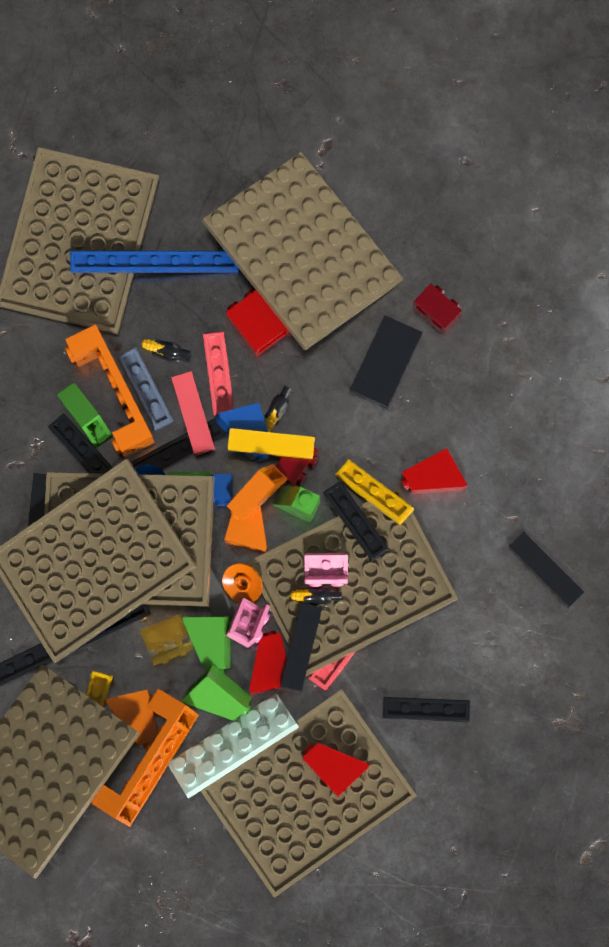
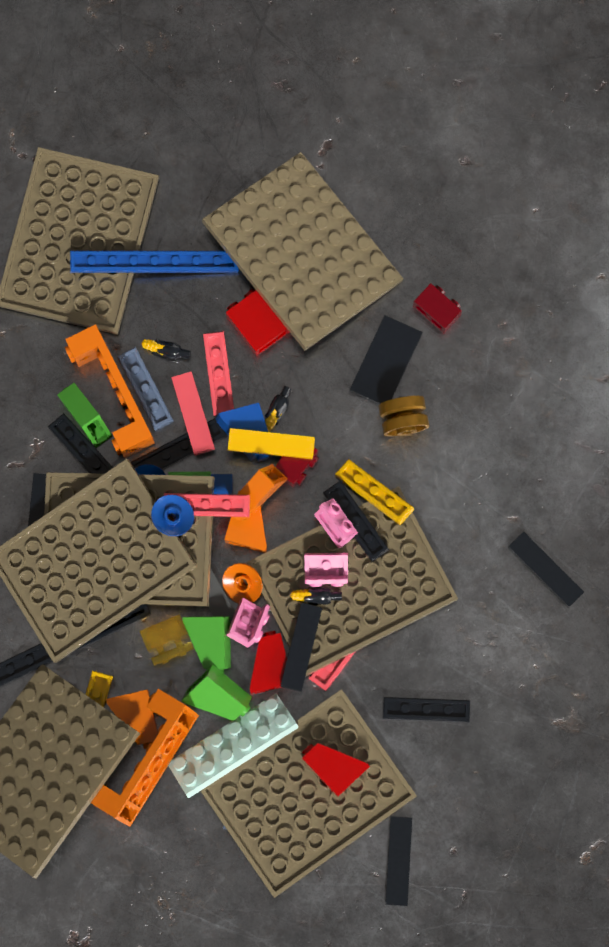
bright green slope [273,485,320,523] -> none
red slope [400,448,467,494] -> none
none -> blue dish [151,495,194,536]
none -> coral tile [164,493,250,517]
none -> bright pink bracket [314,498,358,549]
none -> pearl gold wheel [378,396,430,437]
none -> black tile [385,816,412,906]

